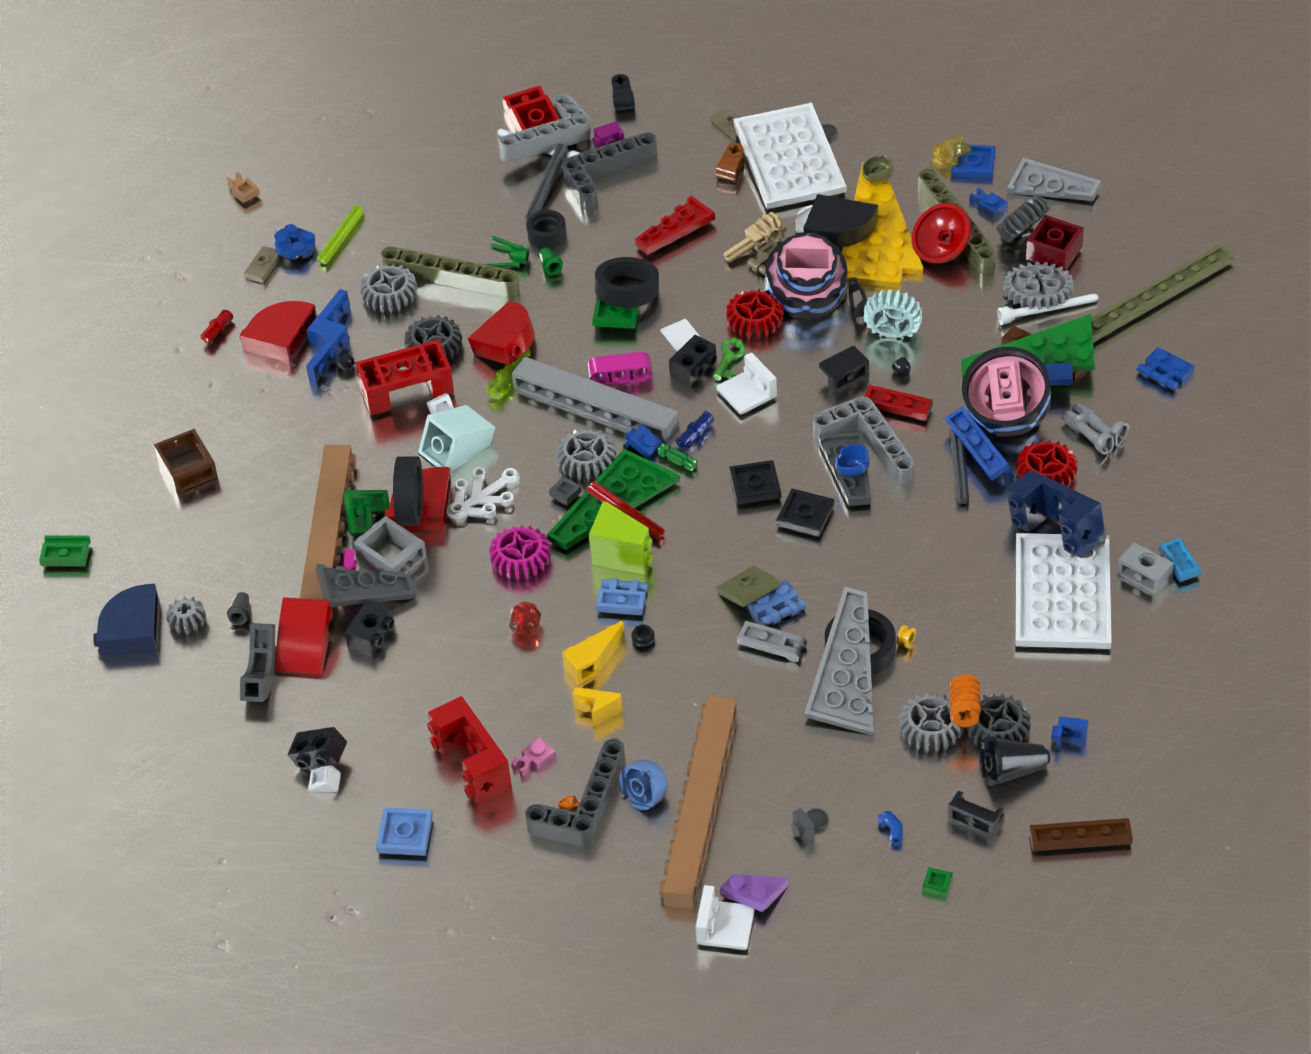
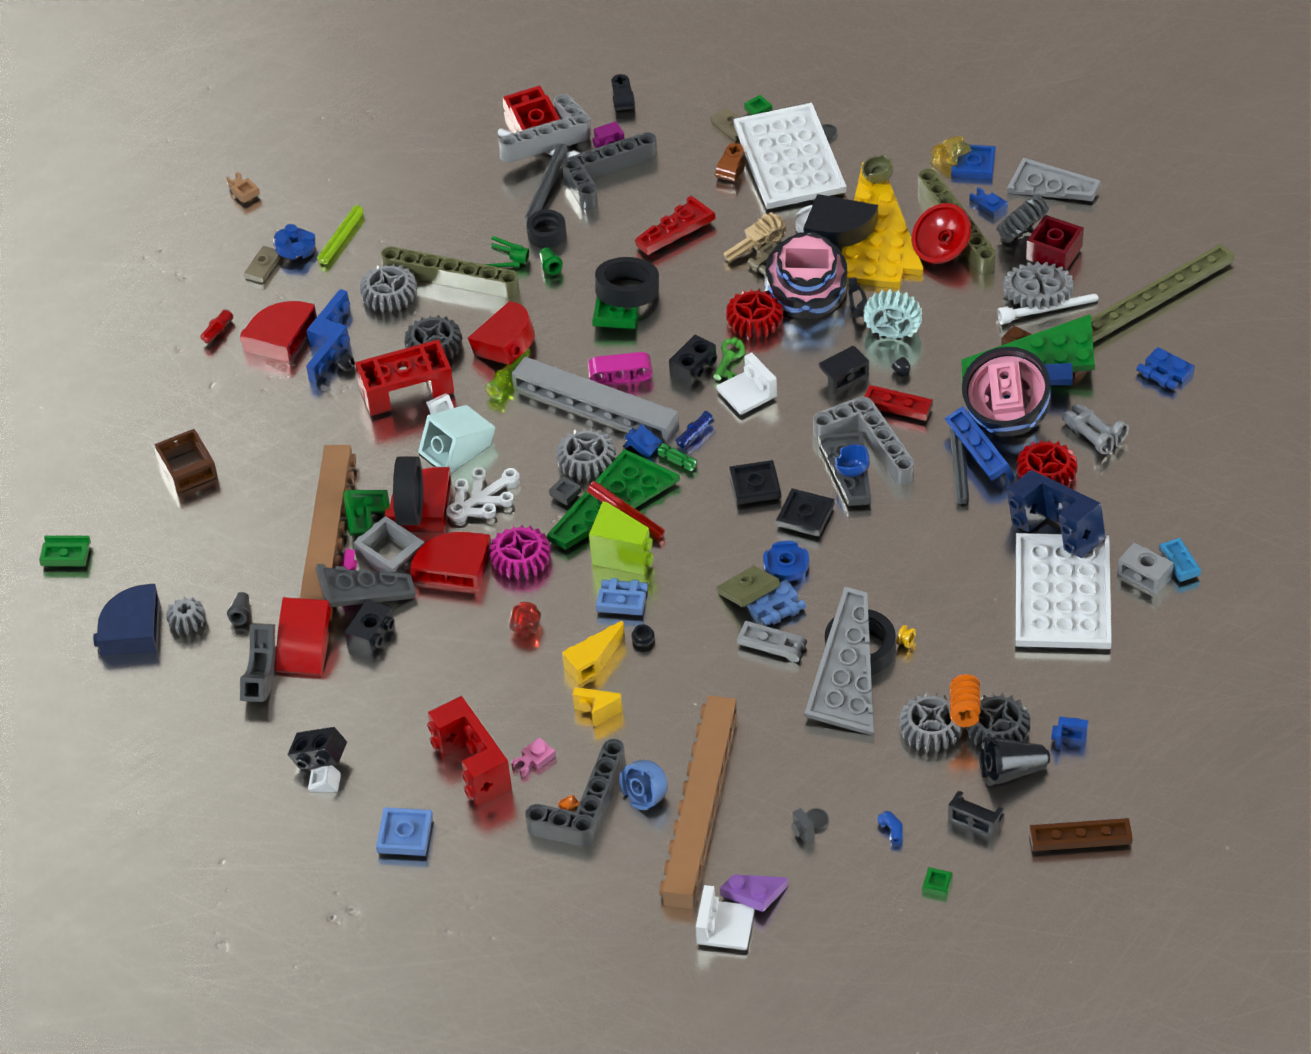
white sticker [660,319,699,351] -> none
none -> red brick [410,532,491,591]
none -> green plate [744,95,773,115]
none -> blue plate [763,541,809,581]

